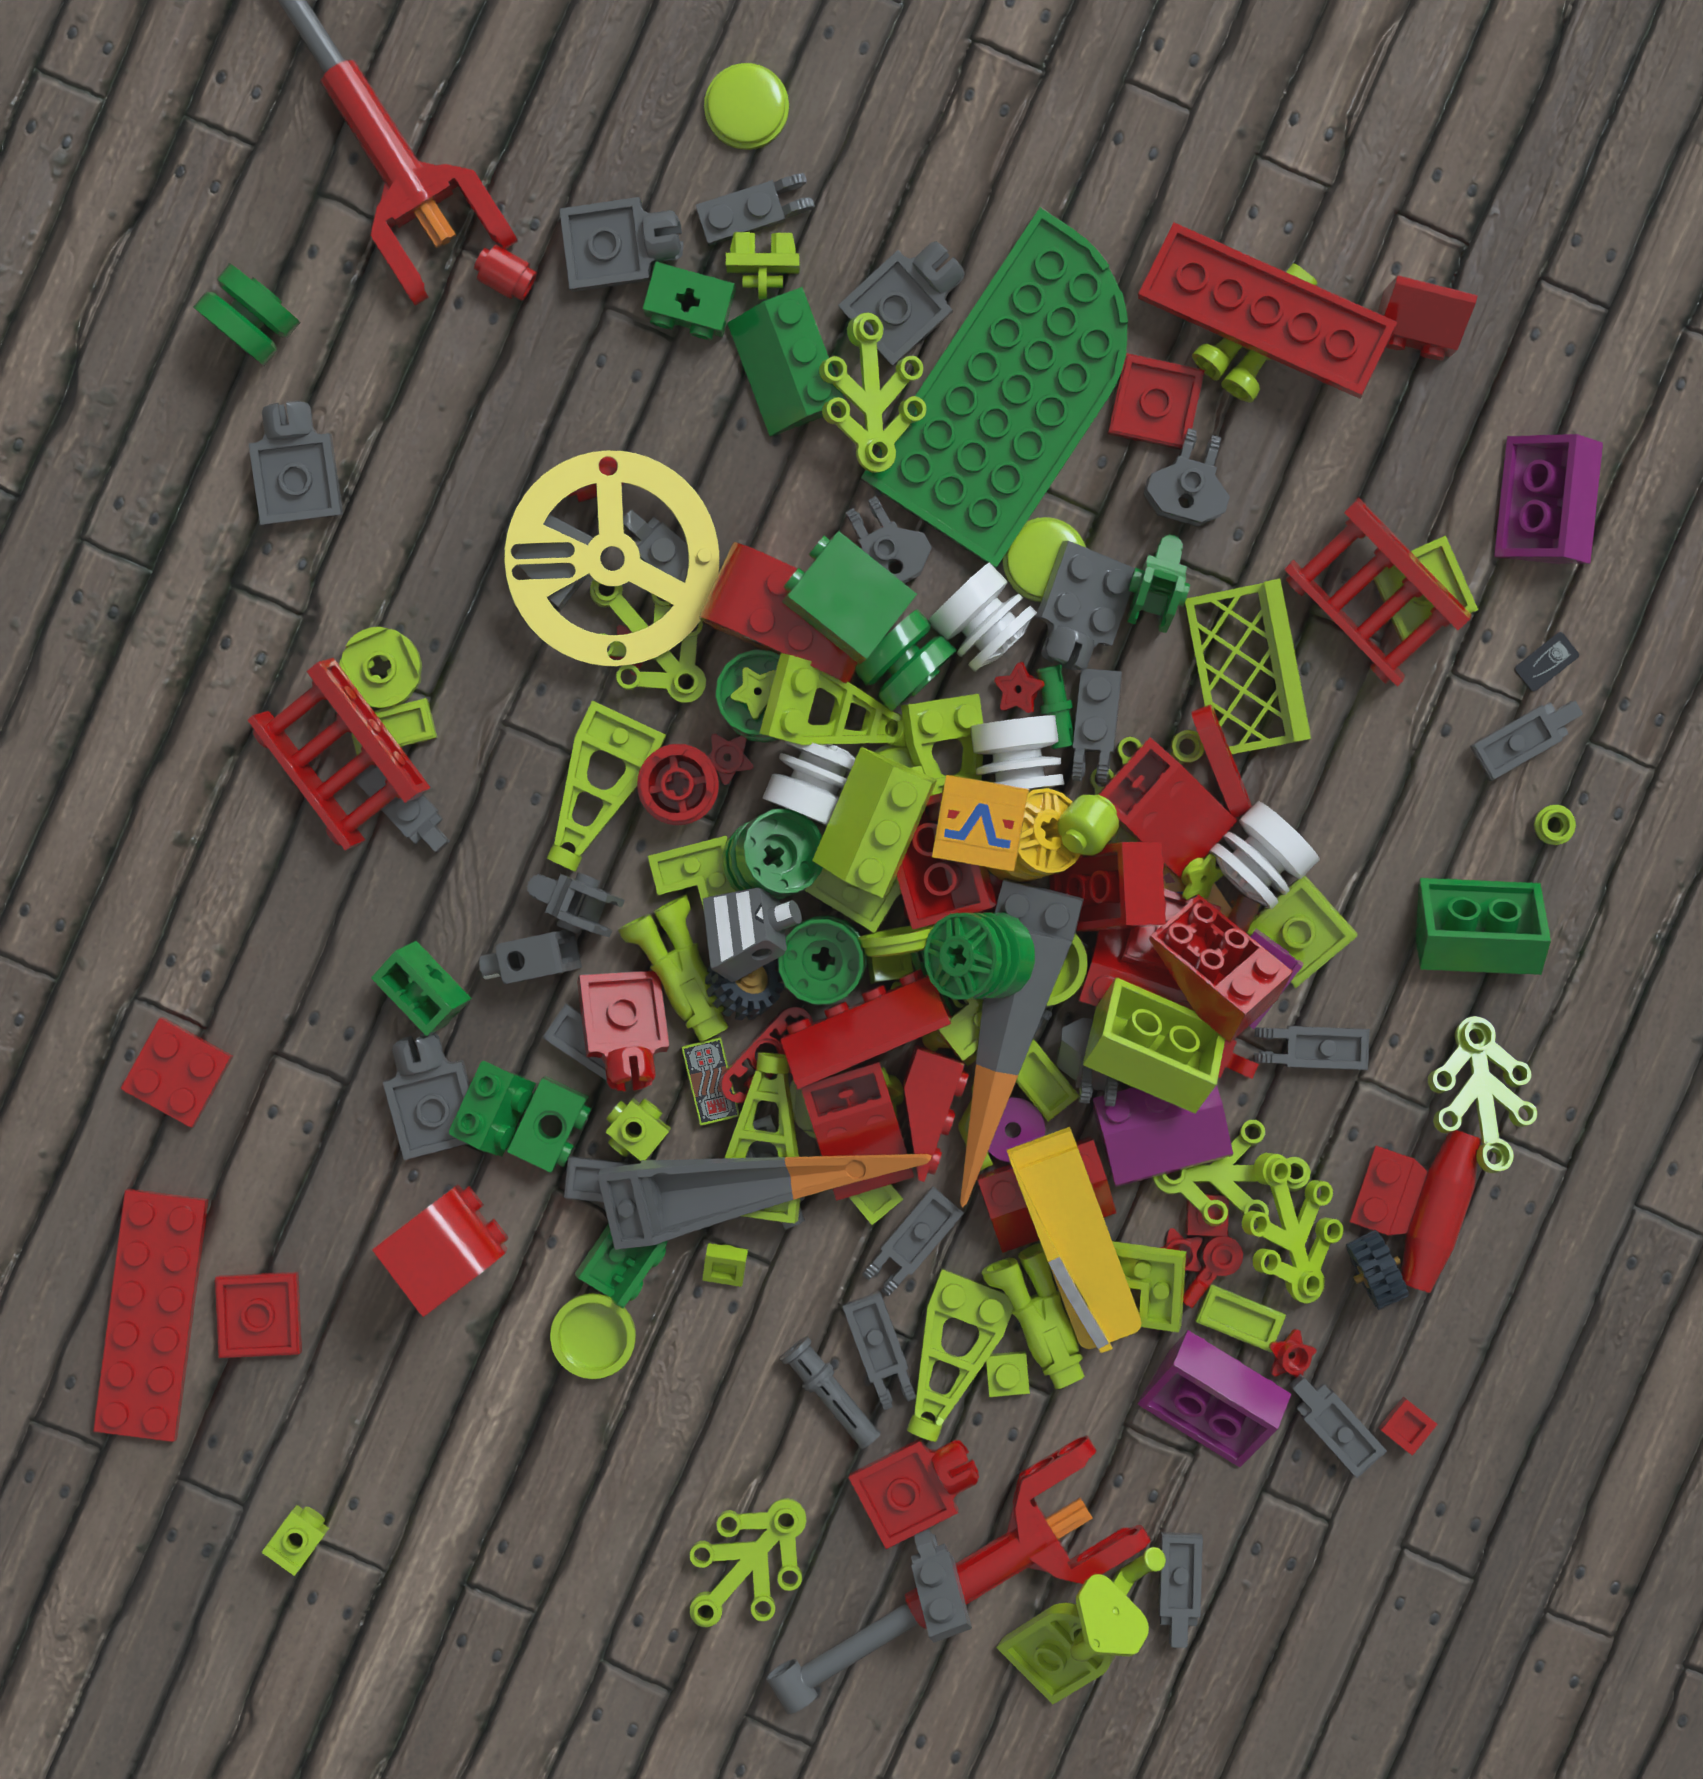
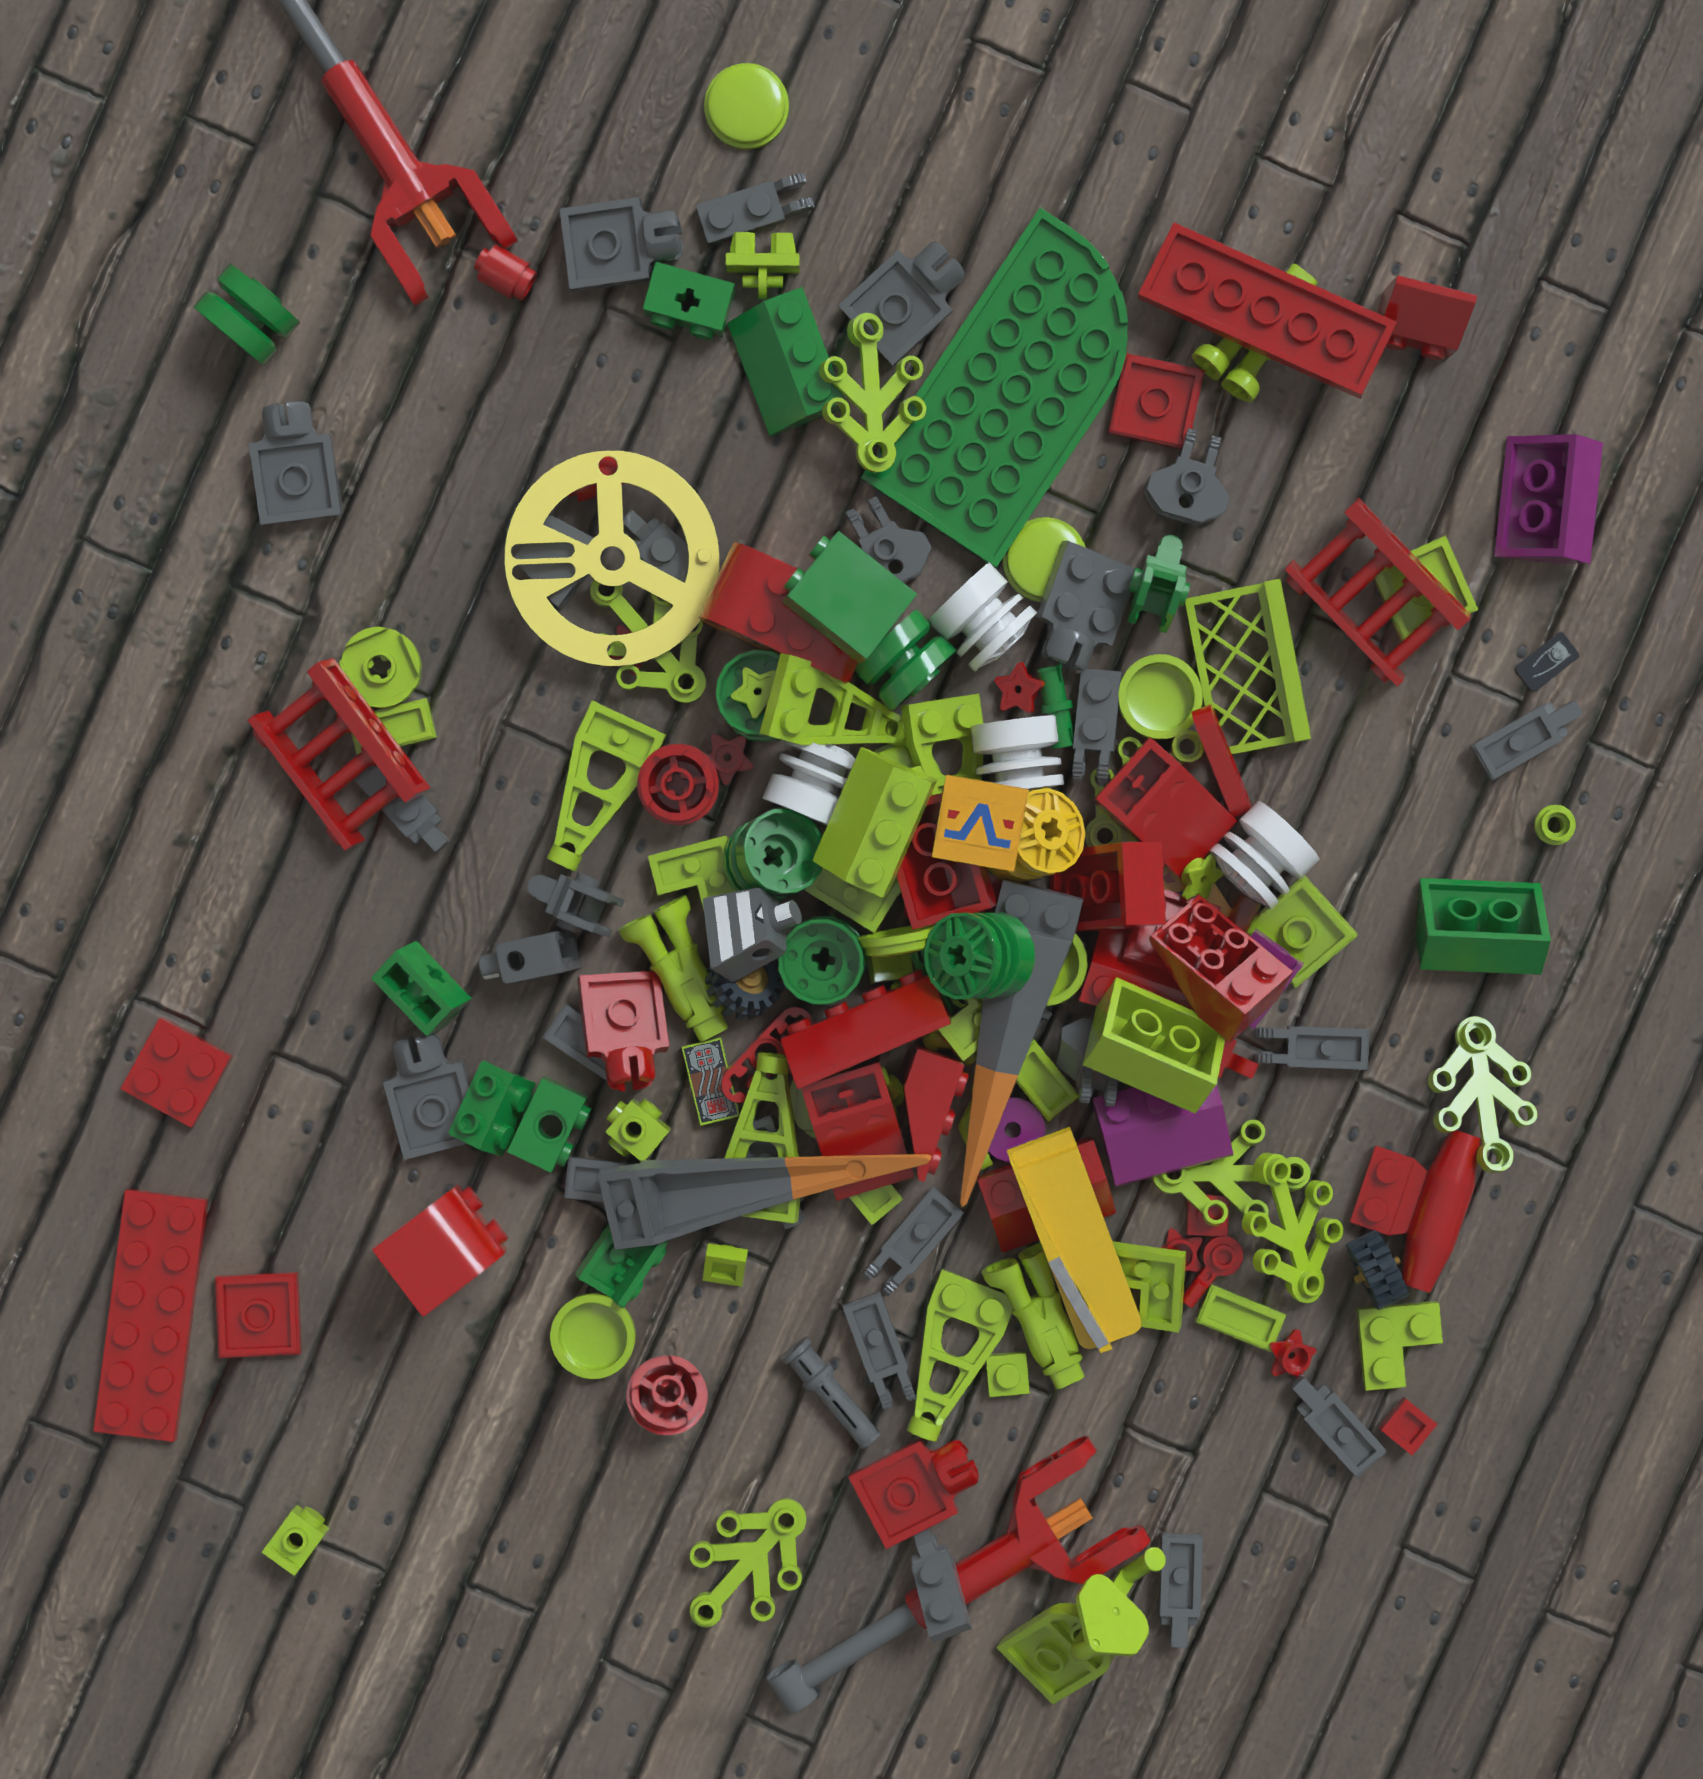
lime head [1057,794,1119,856] -> none
magenta slope [1138,1330,1291,1467] -> none
none -> red cone [626,1356,708,1435]
none -> lime piece [1118,654,1203,740]
none -> lime plate [1356,1301,1443,1391]

